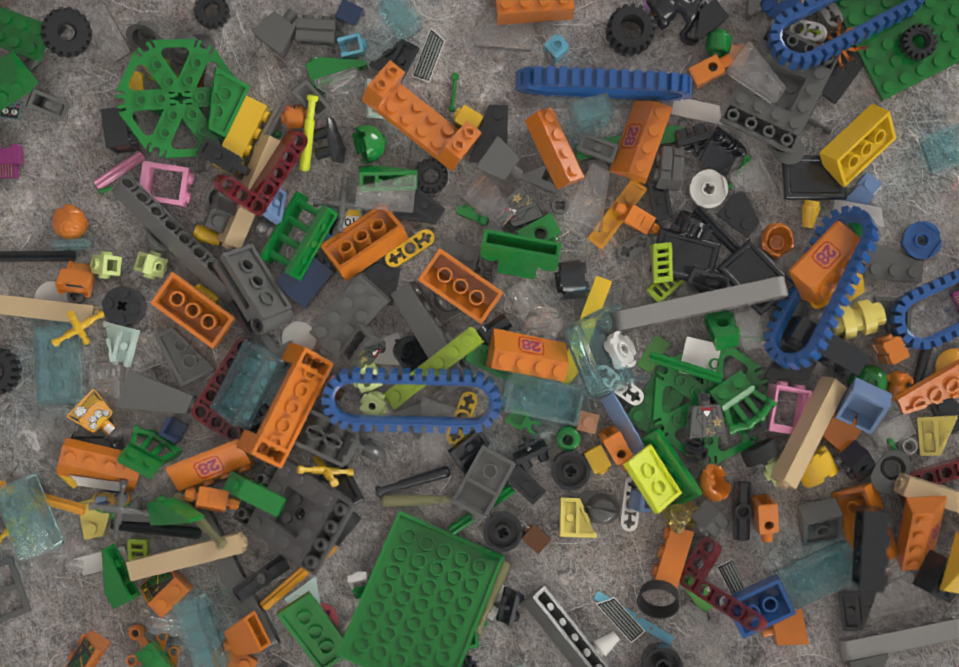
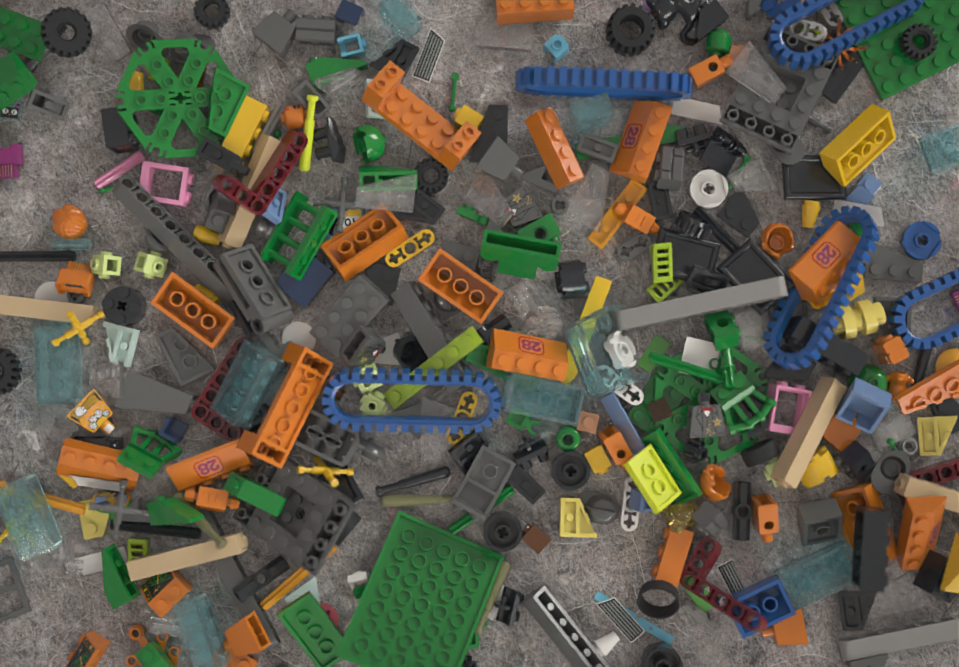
none -> dark brown slope [646,397,674,423]
none -> green axle [720,349,736,388]

